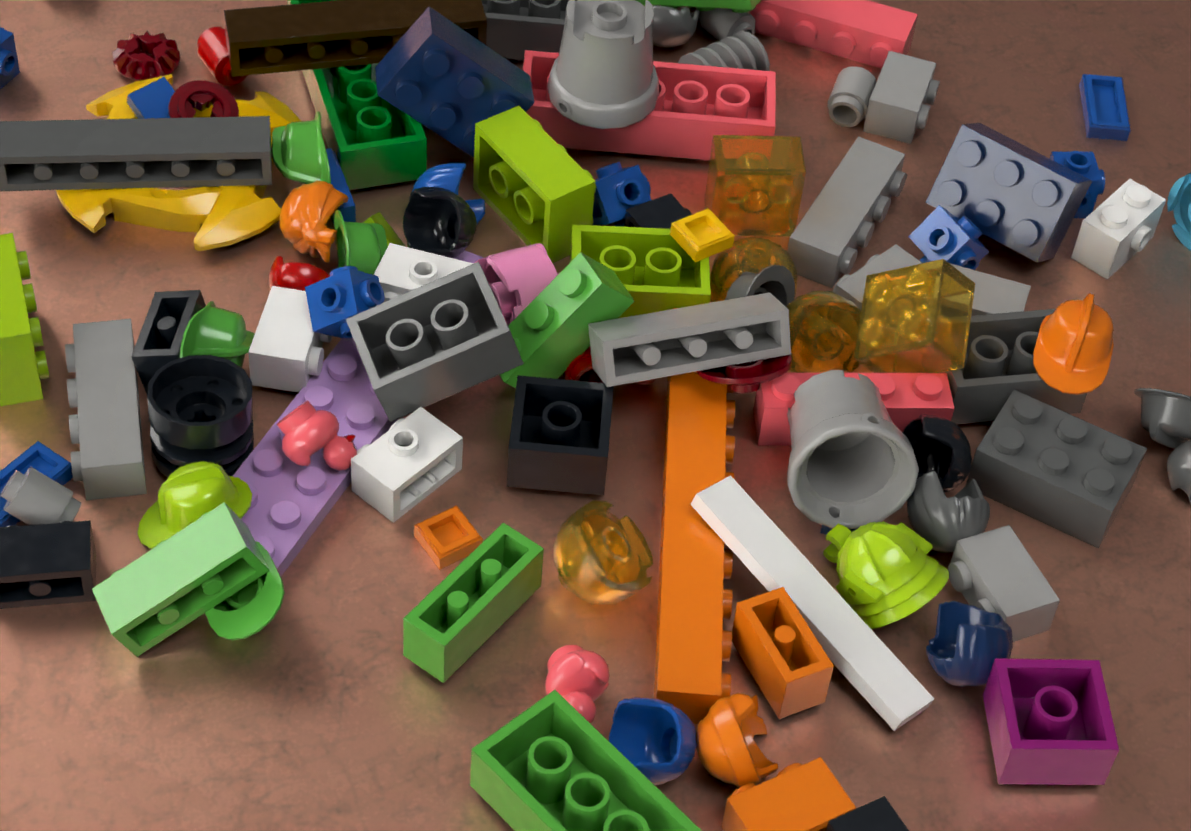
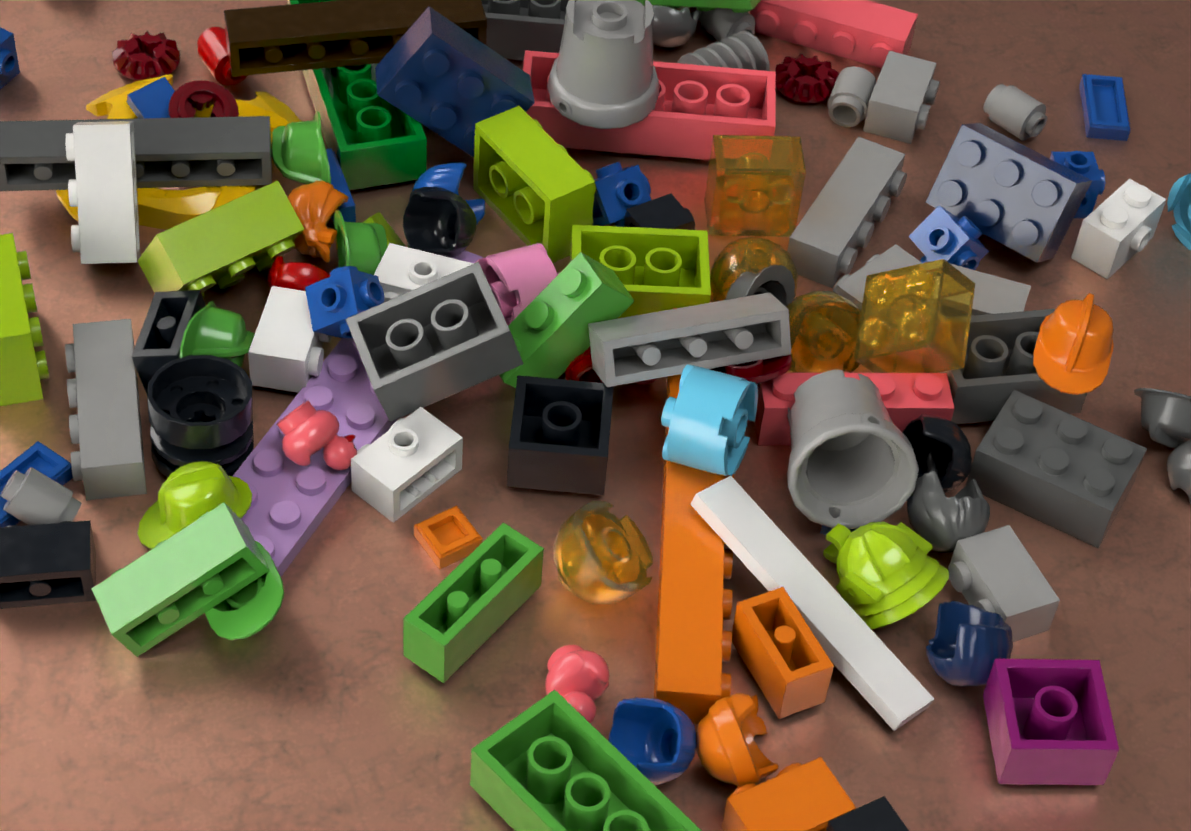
yellow tile [670,208,735,263] -> none
none -> white brick [66,121,141,264]
none -> lime brick [137,181,304,298]
none -> medium azure brick [661,364,758,476]
none -> dark red gear [775,53,839,103]
none -> light grey brick [984,84,1047,140]

